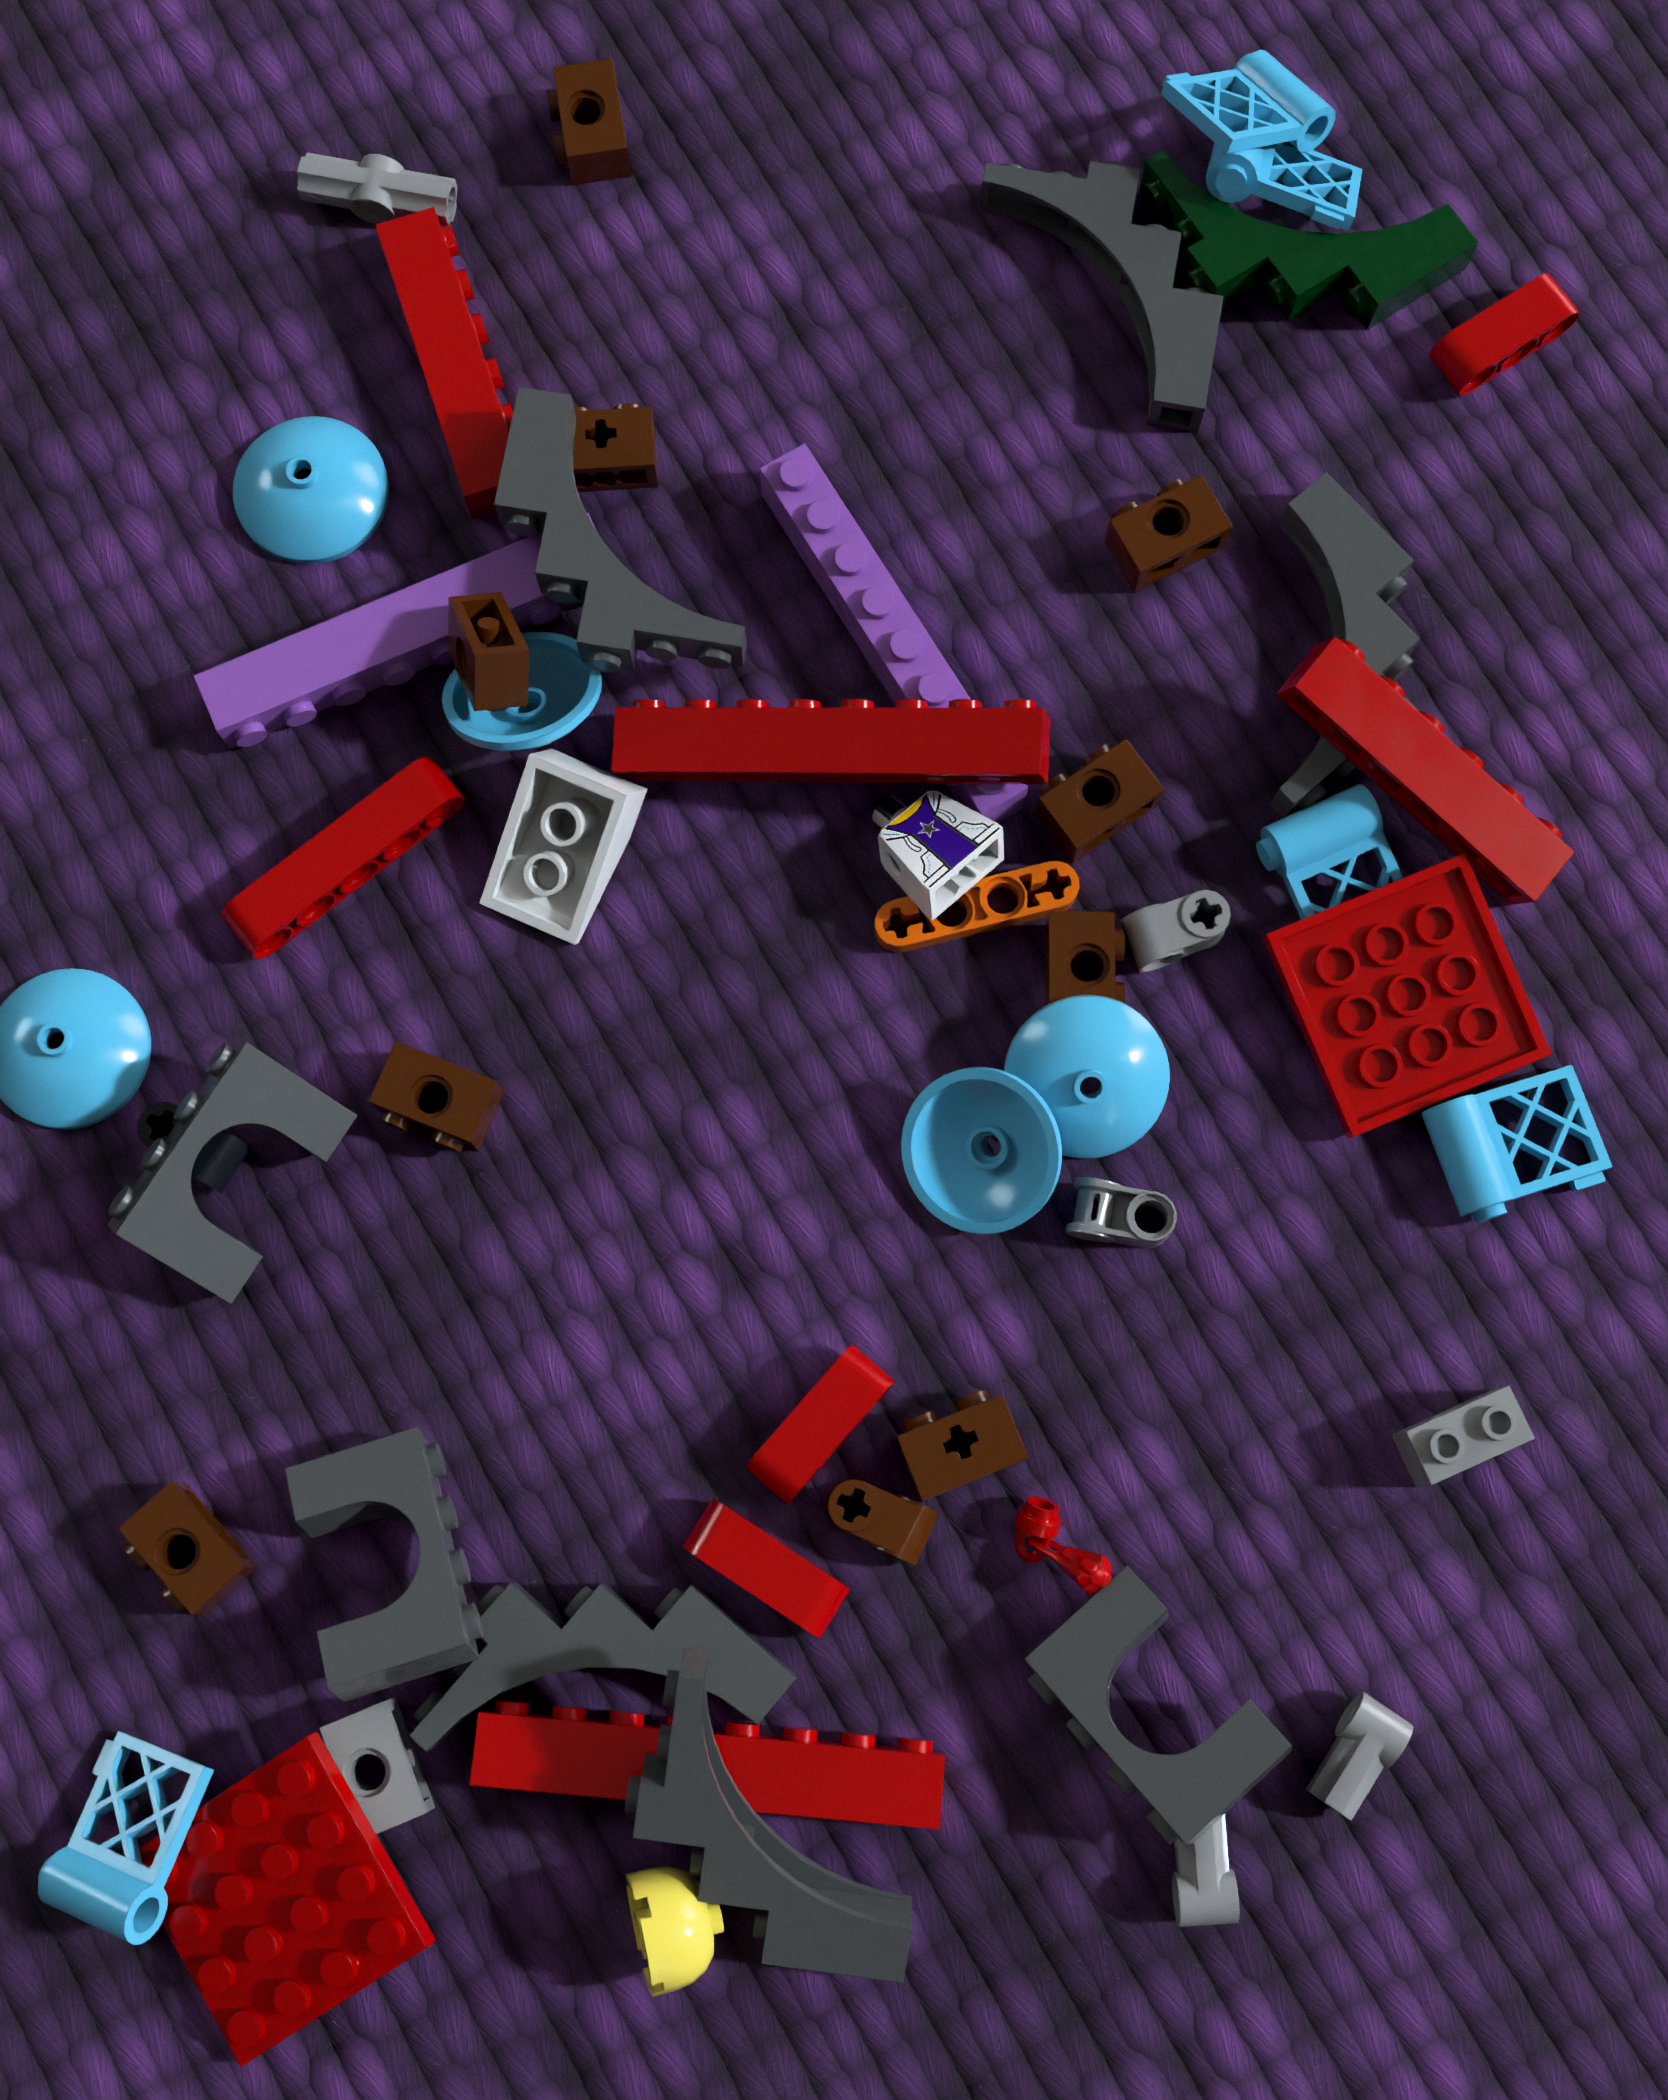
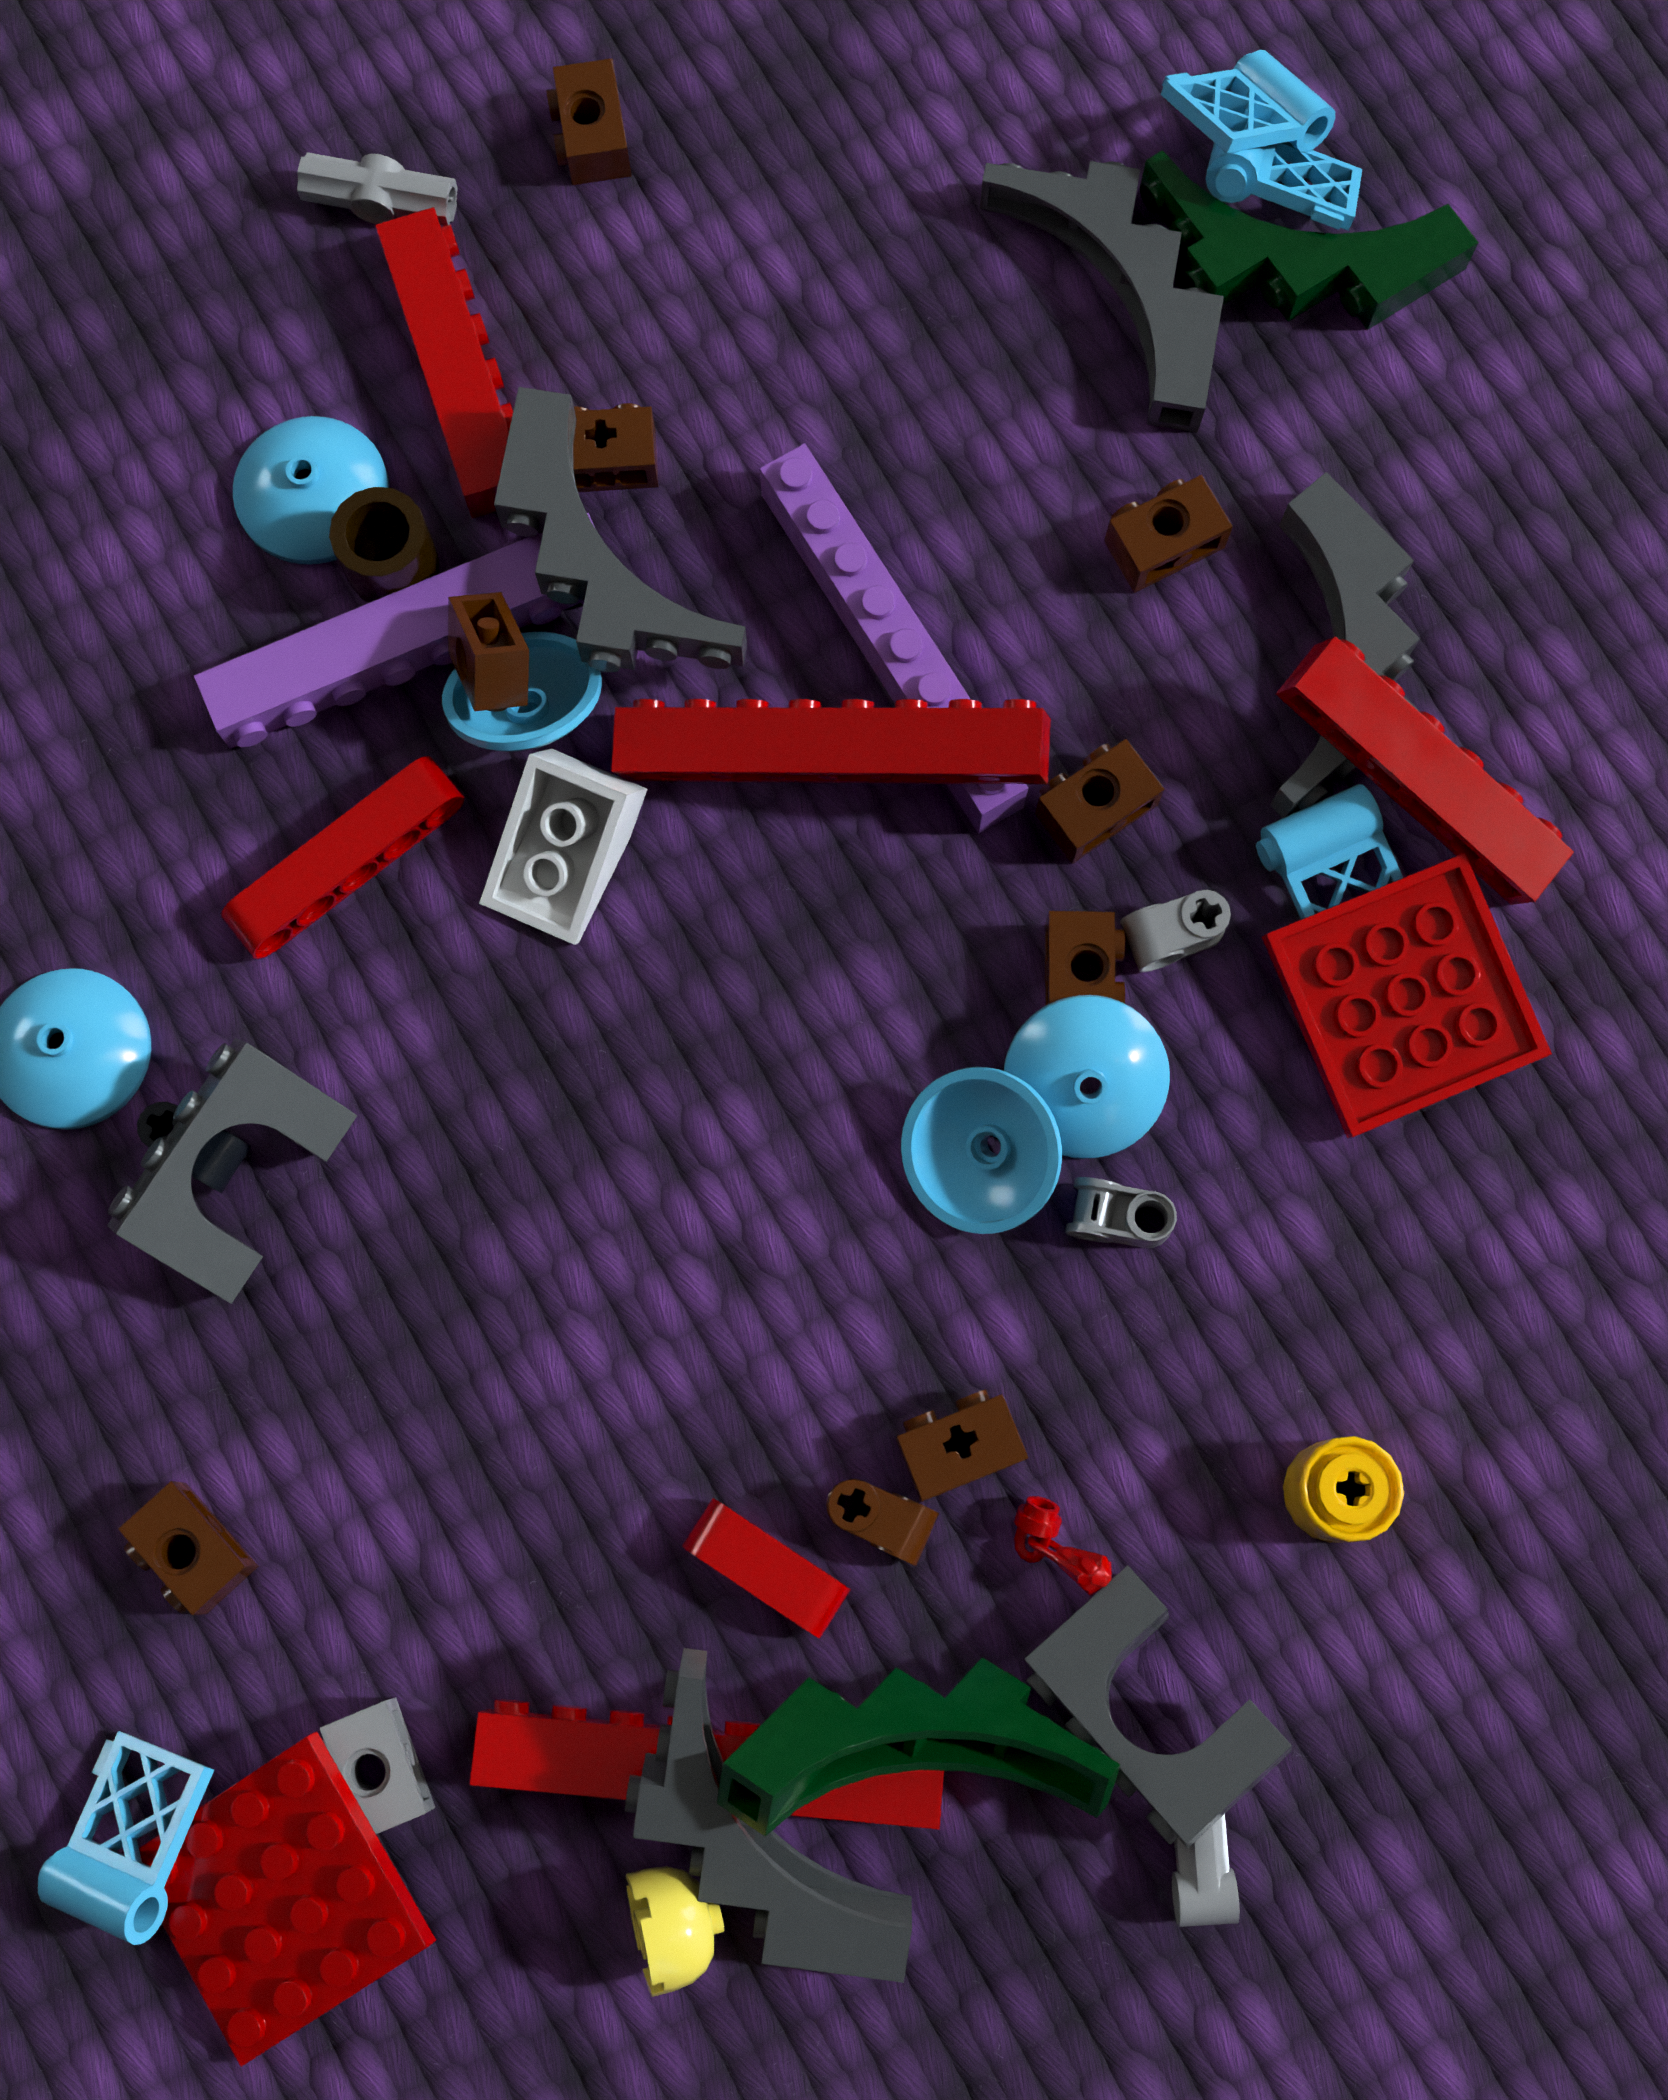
dark grey arch [285,1427,483,1702] -> none
reddish brown brick [369,1041,505,1153] -> none
dark grey arch [409,1583,797,1752] -> none
red beam [745,1344,895,1505] -> none
white torso [872,791,1004,921] -> none
orange beam [874,861,1080,953] -> none
light grey piece [1305,1691,1414,1820] -> none
light grey brick [1391,1386,1535,1487] -> none
medium azure piece [1421,1065,1613,1224] -> none
red beam [1429,273,1581,396] -> none
none -> dark brown piece [329,487,439,603]
none -> dark green arch [716,1657,1121,1836]
none -> yellow piece [1283,1436,1404,1543]

